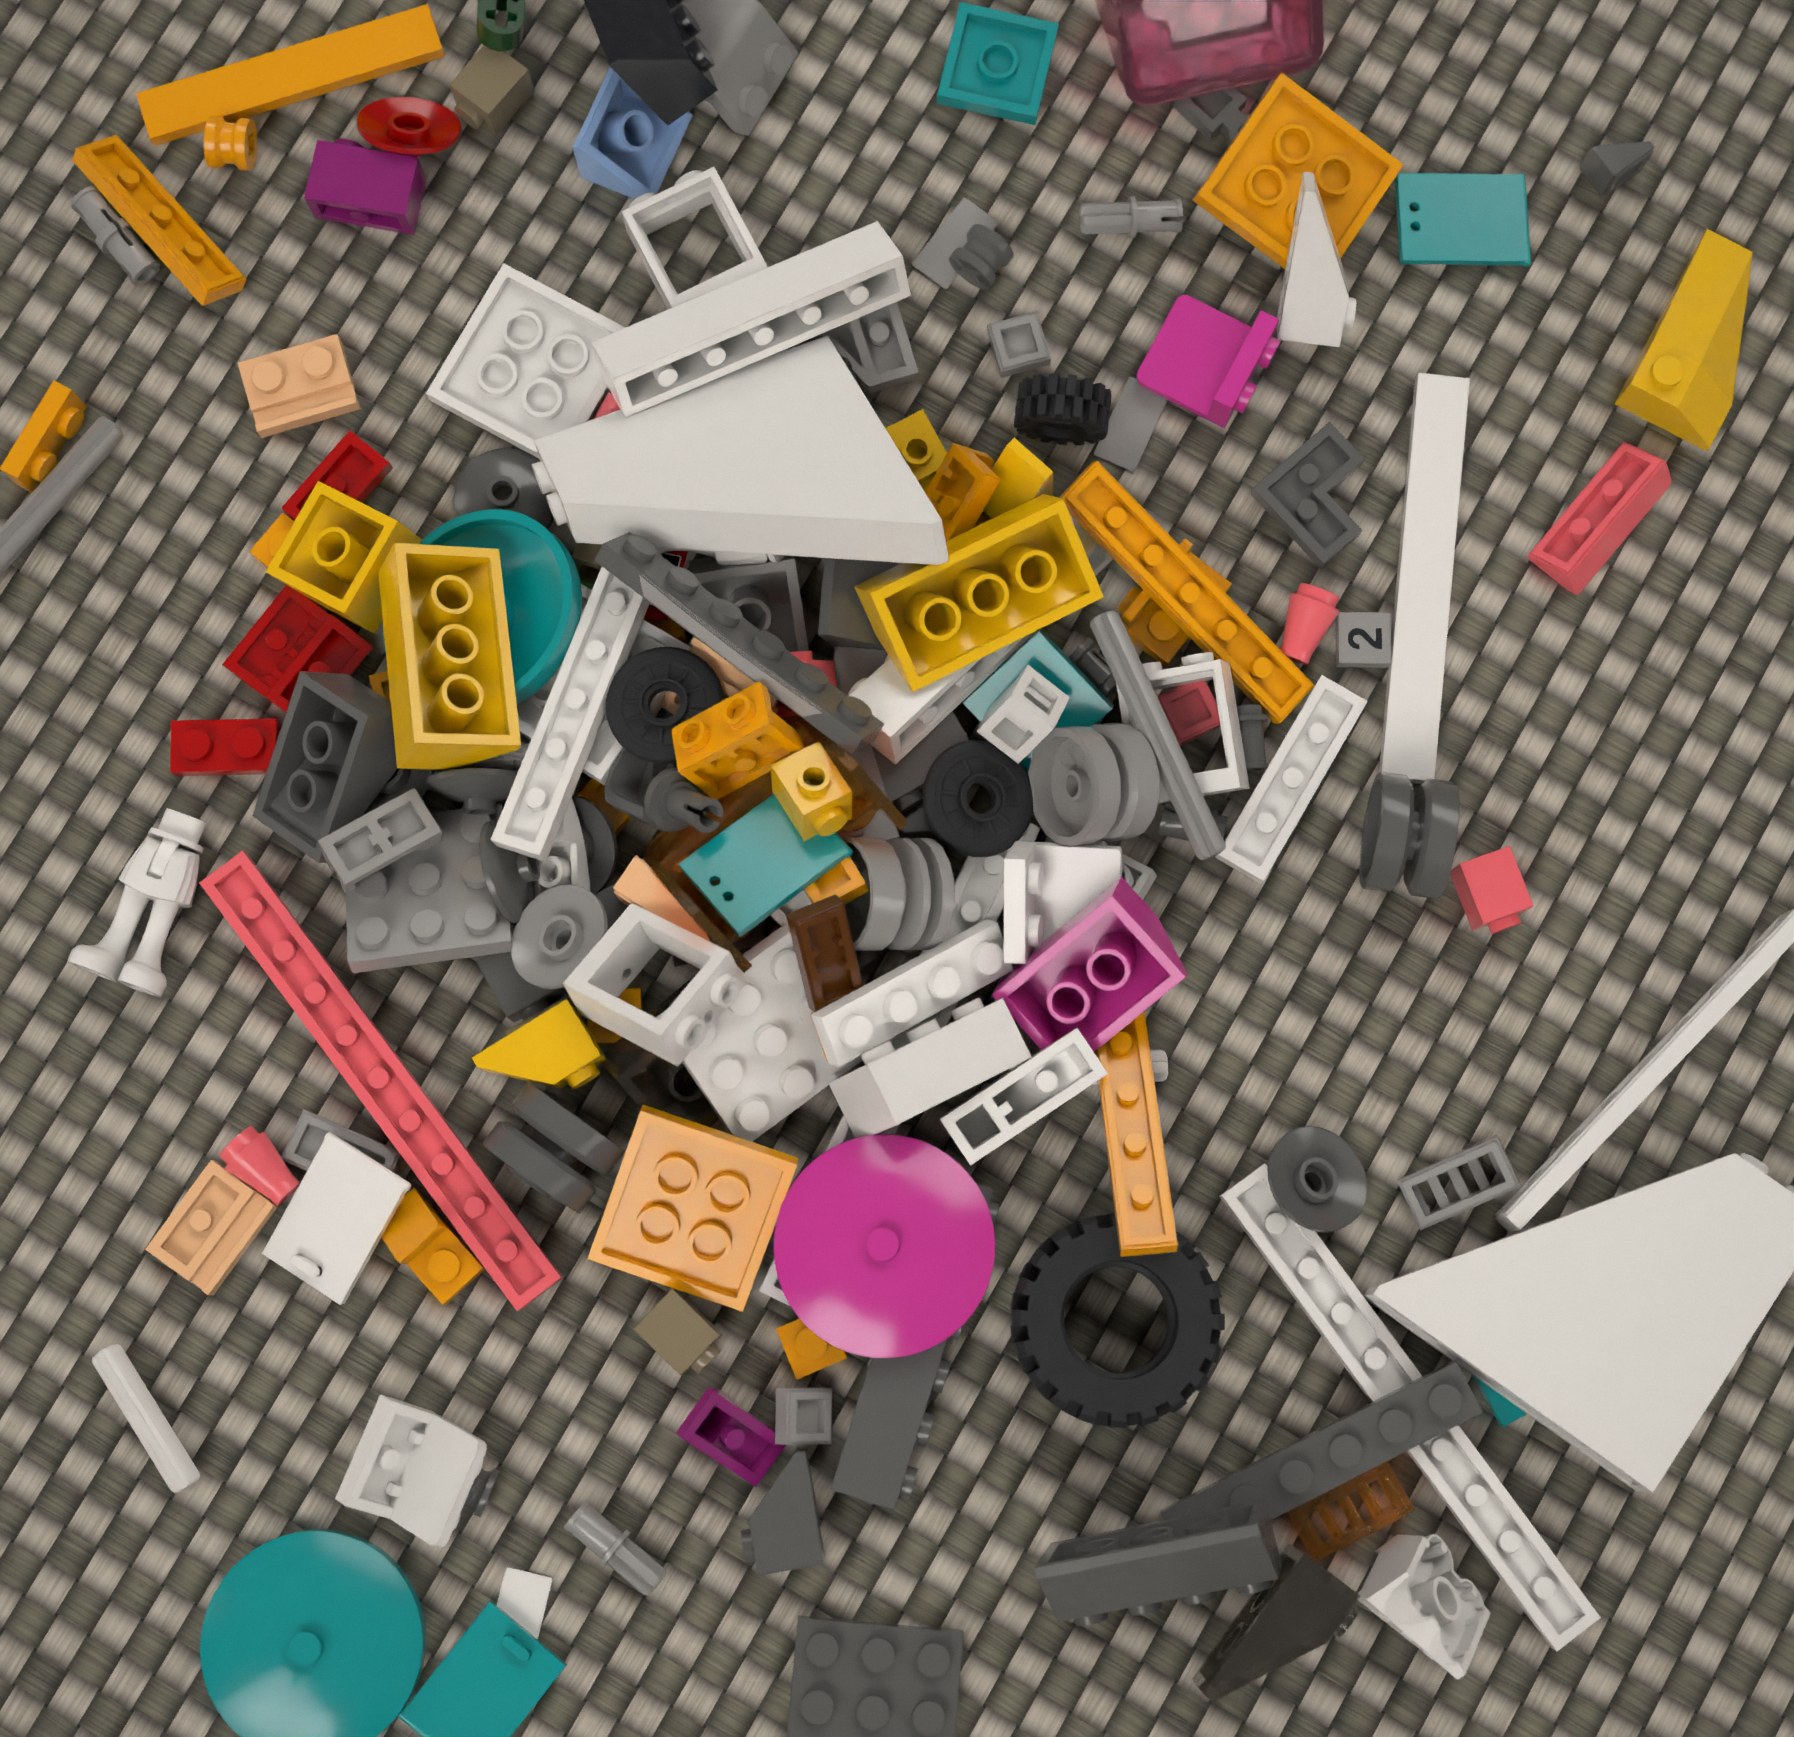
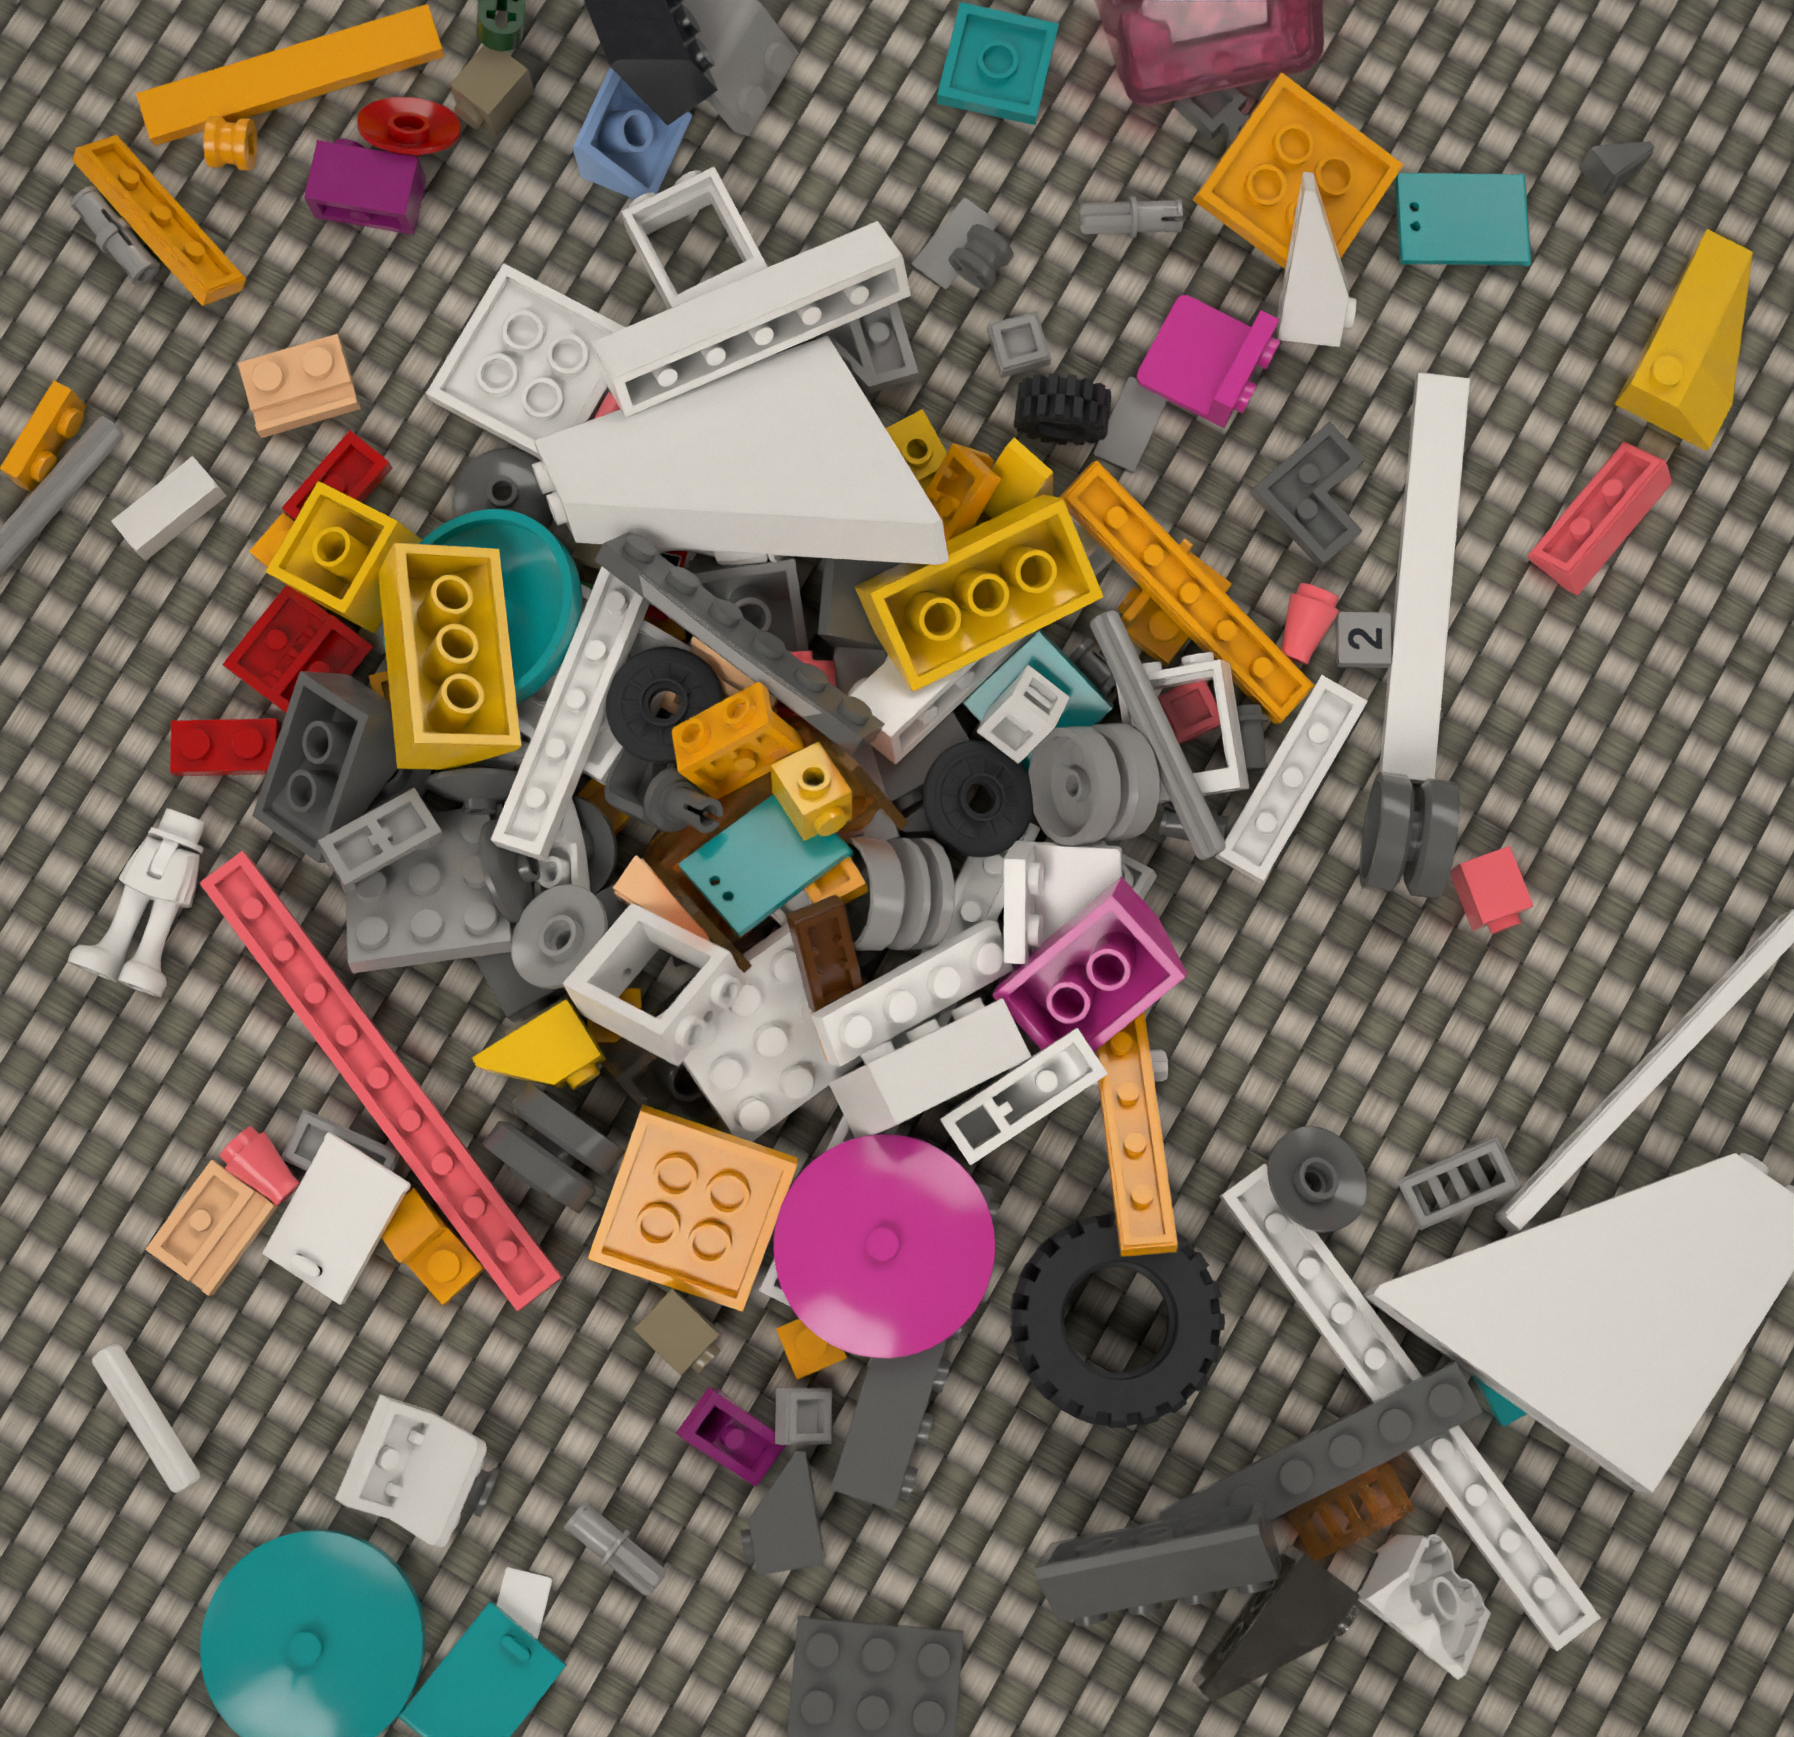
none -> white slope [111,456,226,561]

